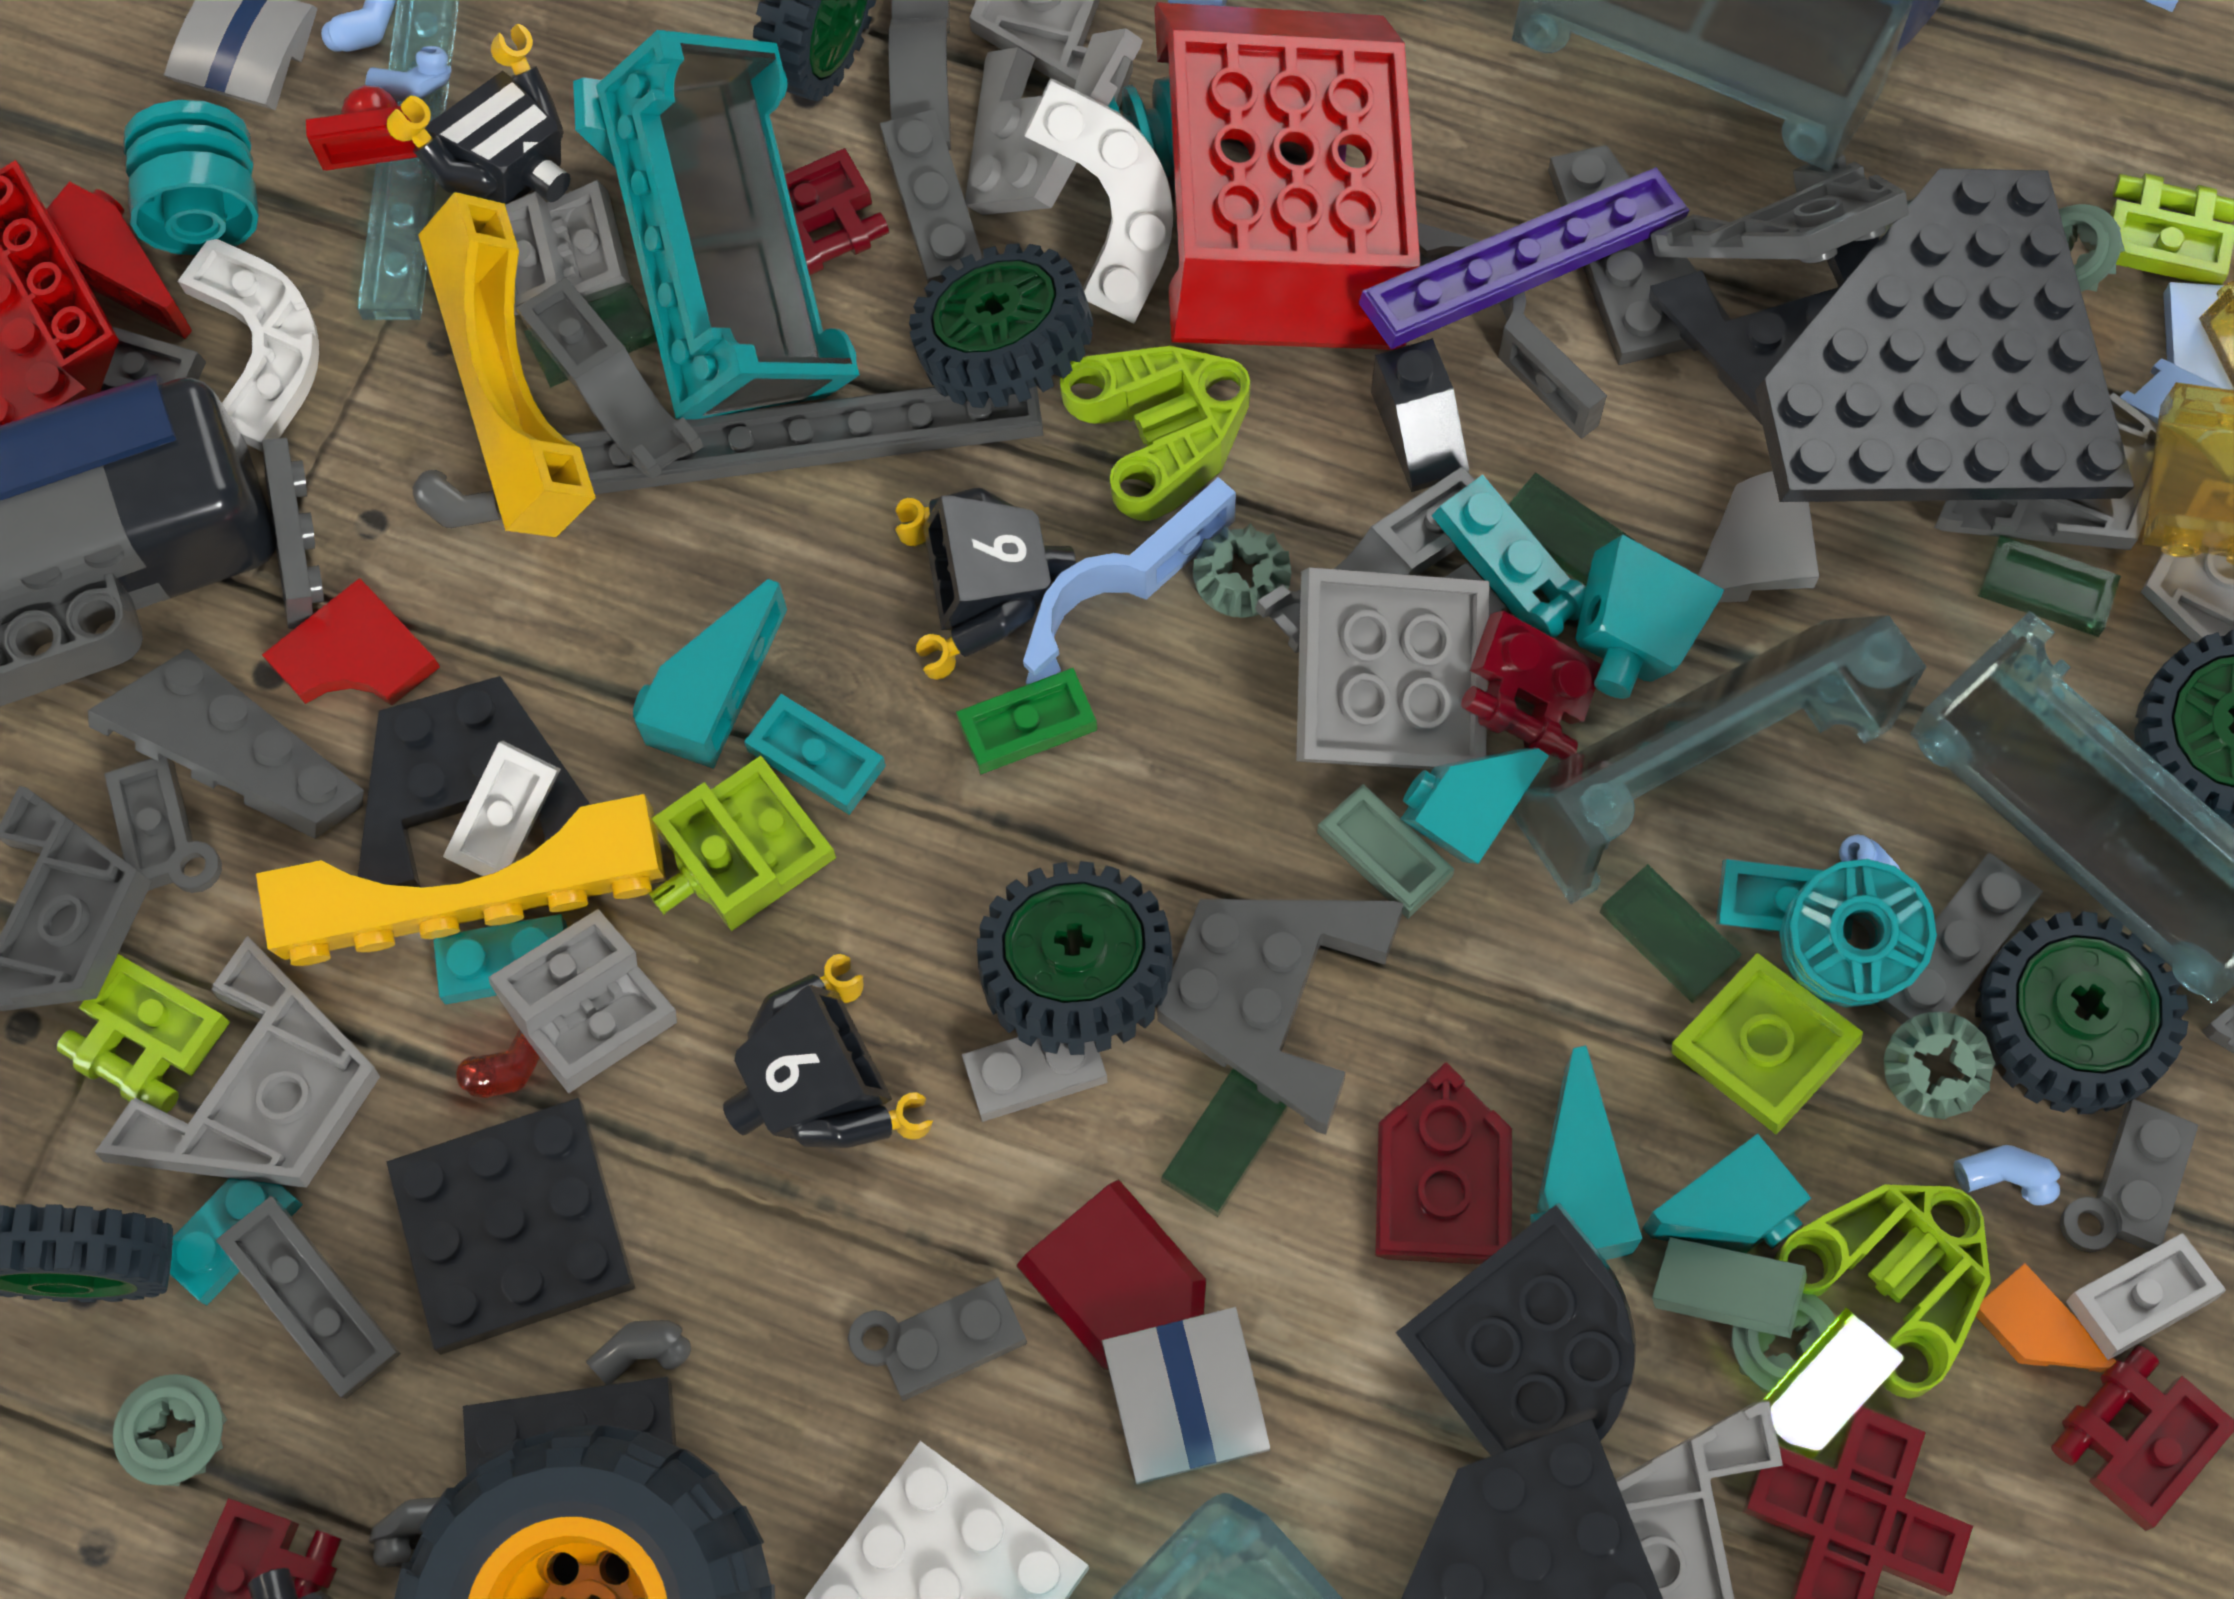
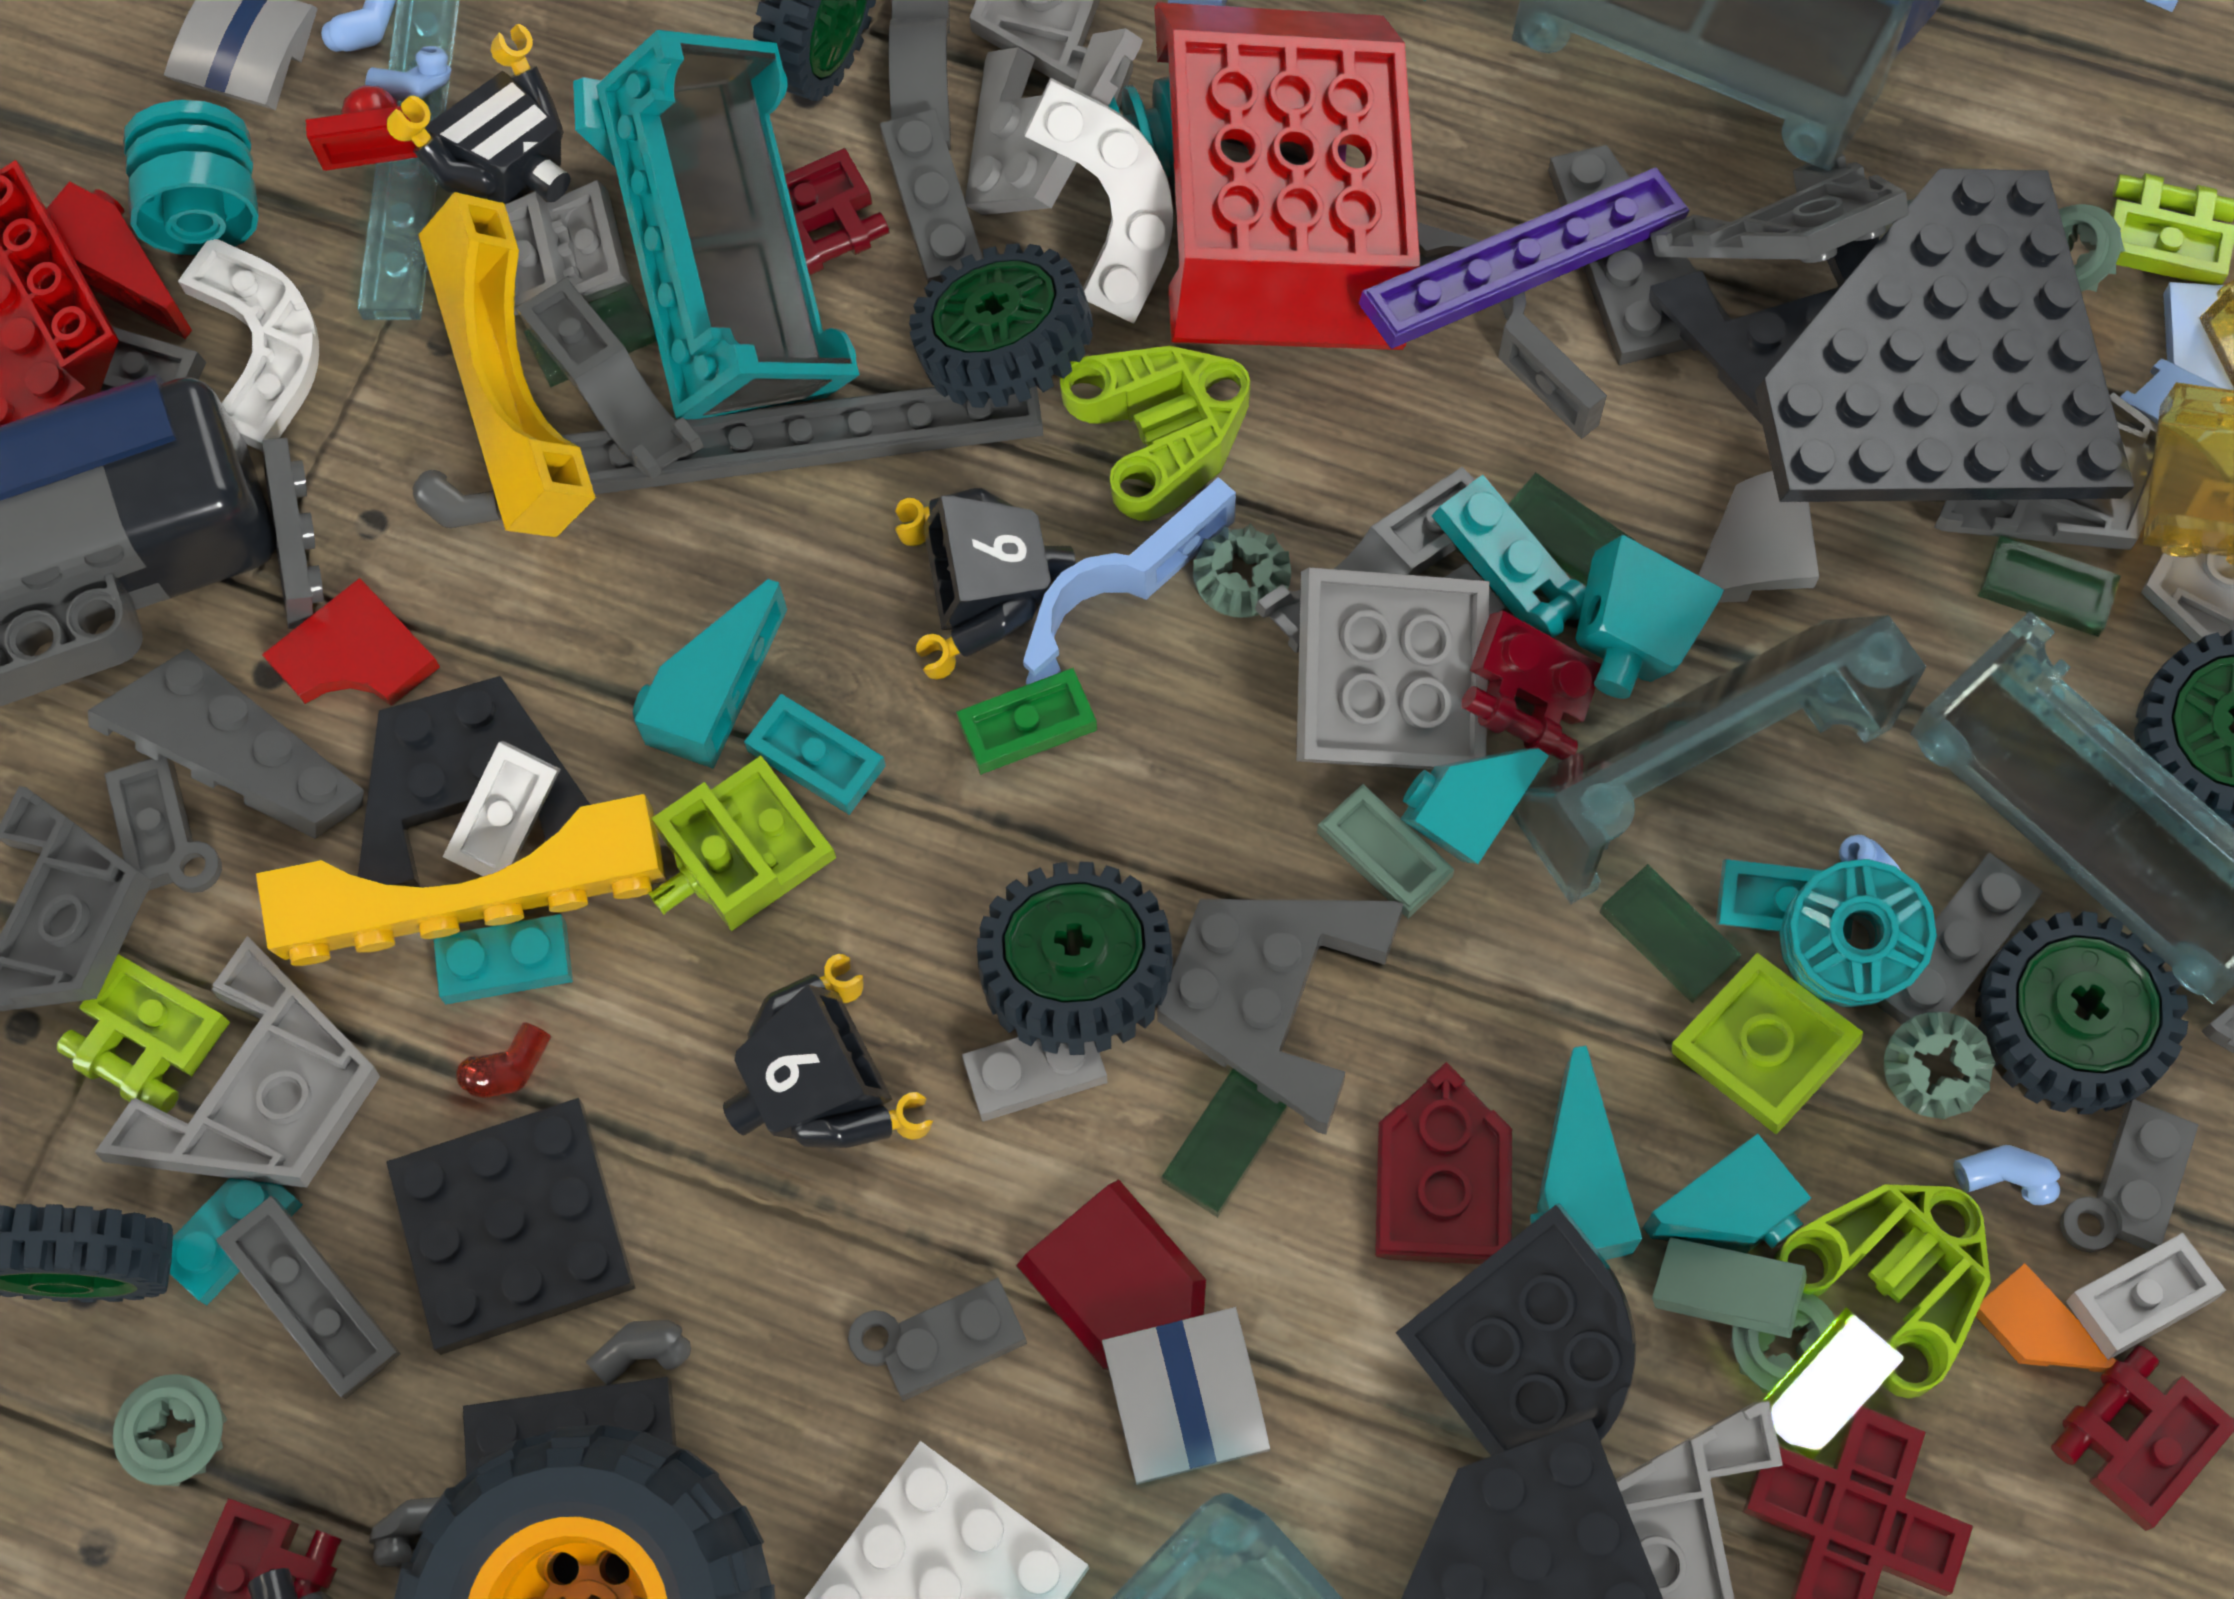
light grey slope [489,909,677,1093] -> none
black slope [1371,338,1469,492] -> none

